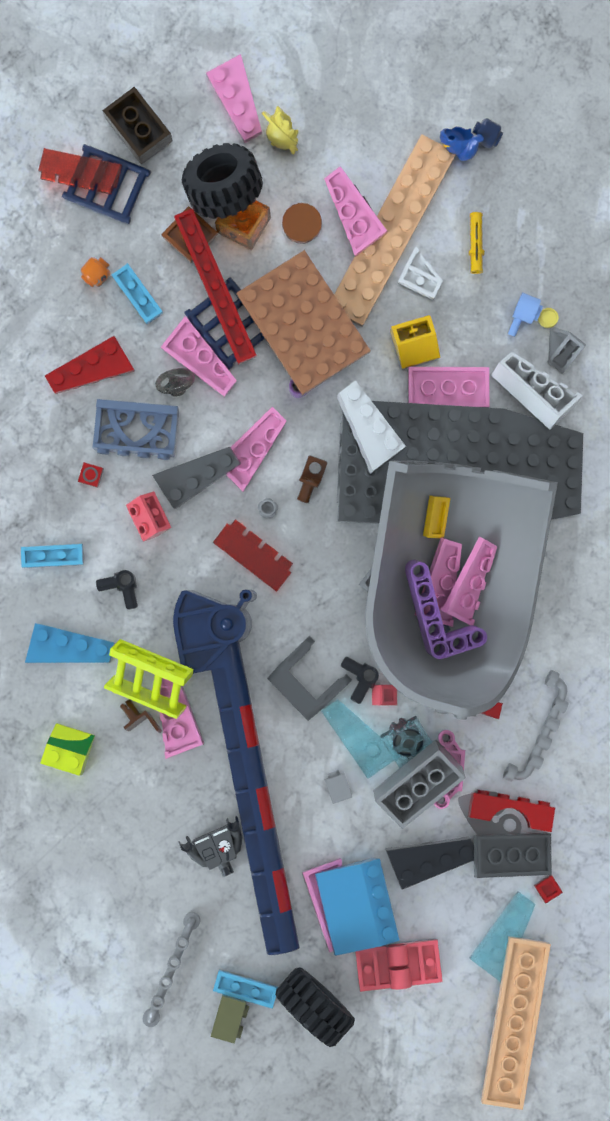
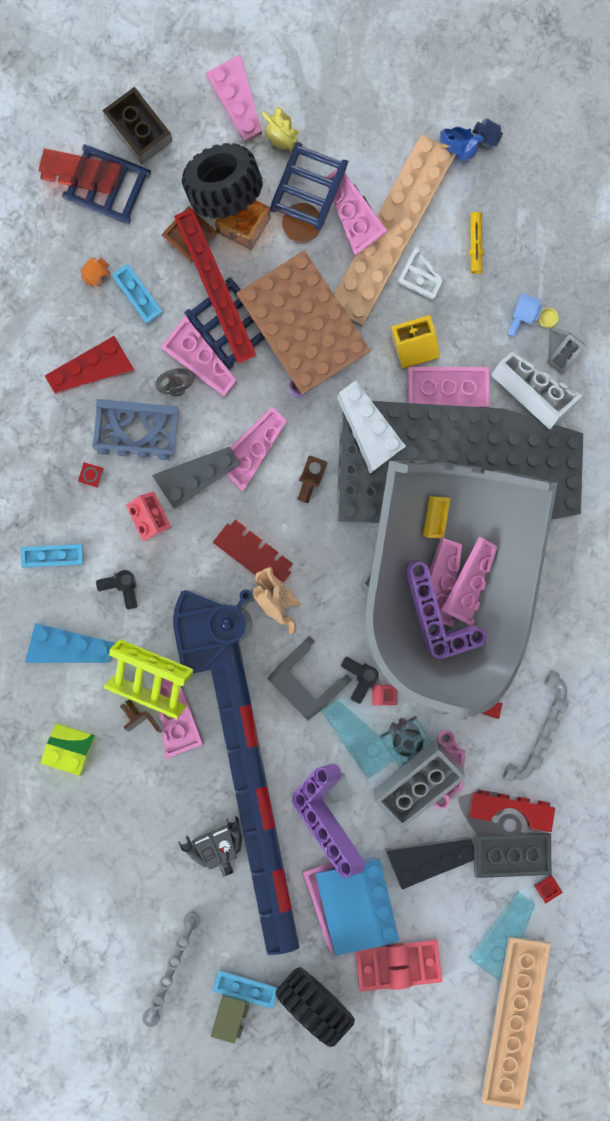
light grey plate [258,498,278,518] -> none
none -> light nougat animal [252,567,301,634]
none -> dark blue bar [269,142,349,231]
none -> medium lavender beam [292,764,365,878]

